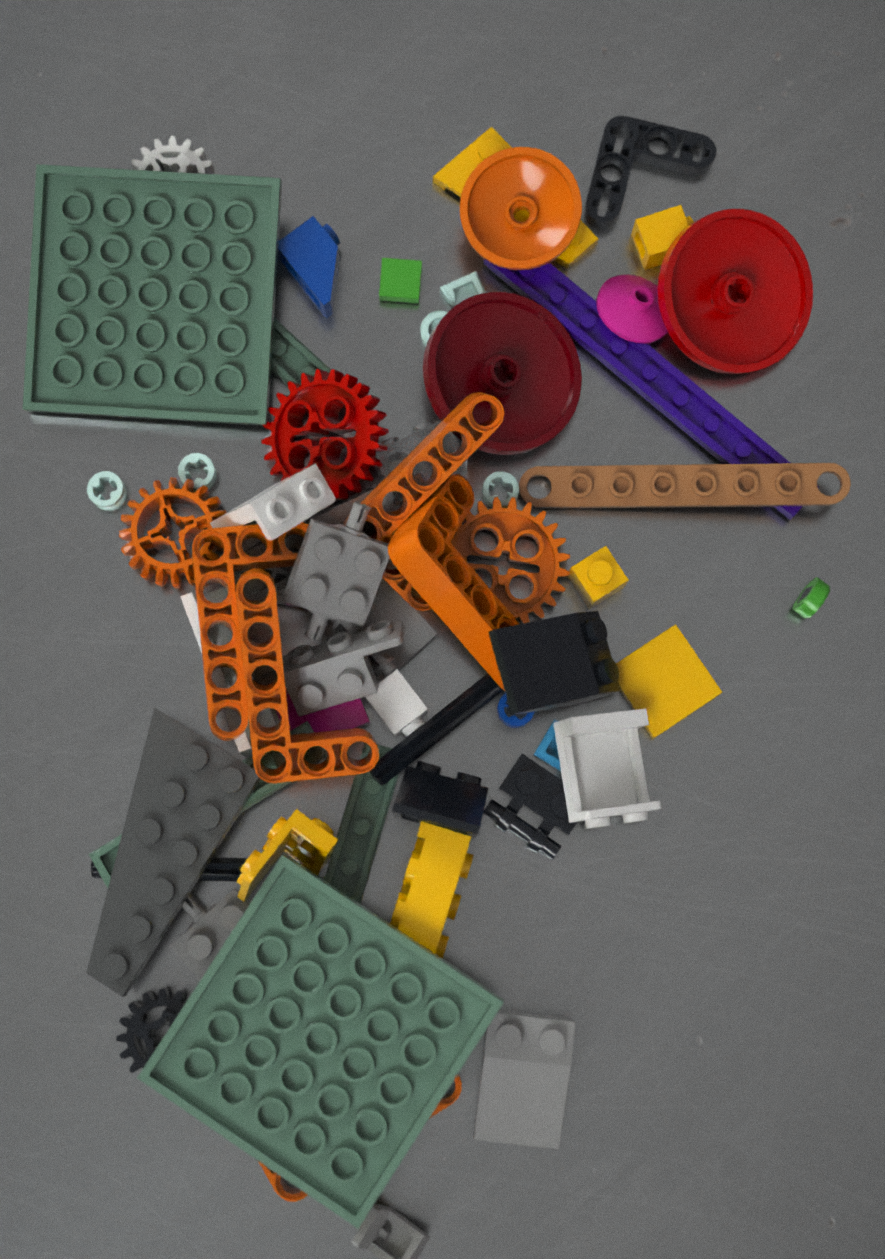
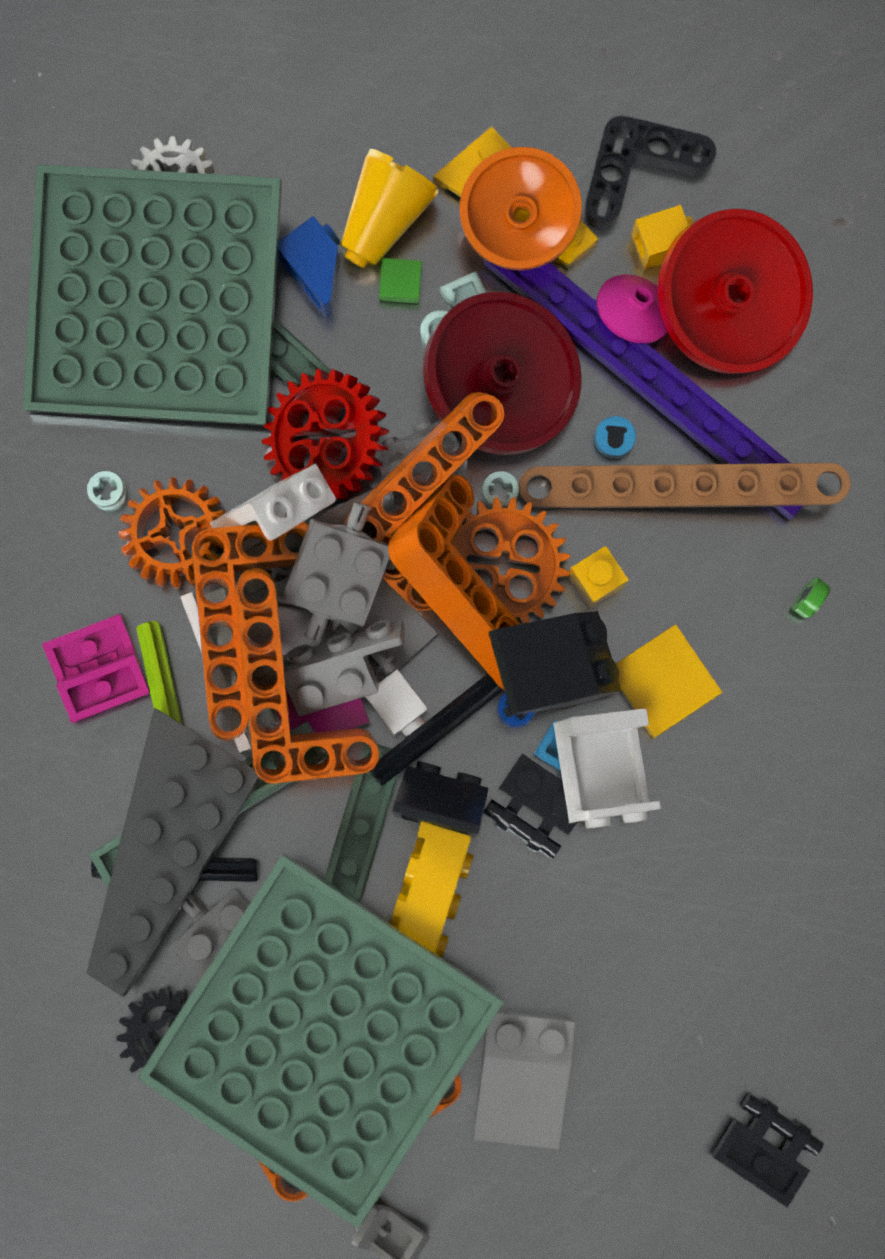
light aqua bush [178,453,217,492] -> none
yellow bracket [236,809,338,902] -> none
none -> dark pink slope [42,613,150,723]
none -> lime axle [136,621,183,725]
none -> yellow cone [340,149,439,269]
none -> dark azure tile [594,416,636,459]
none -> black plate [711,1094,824,1208]

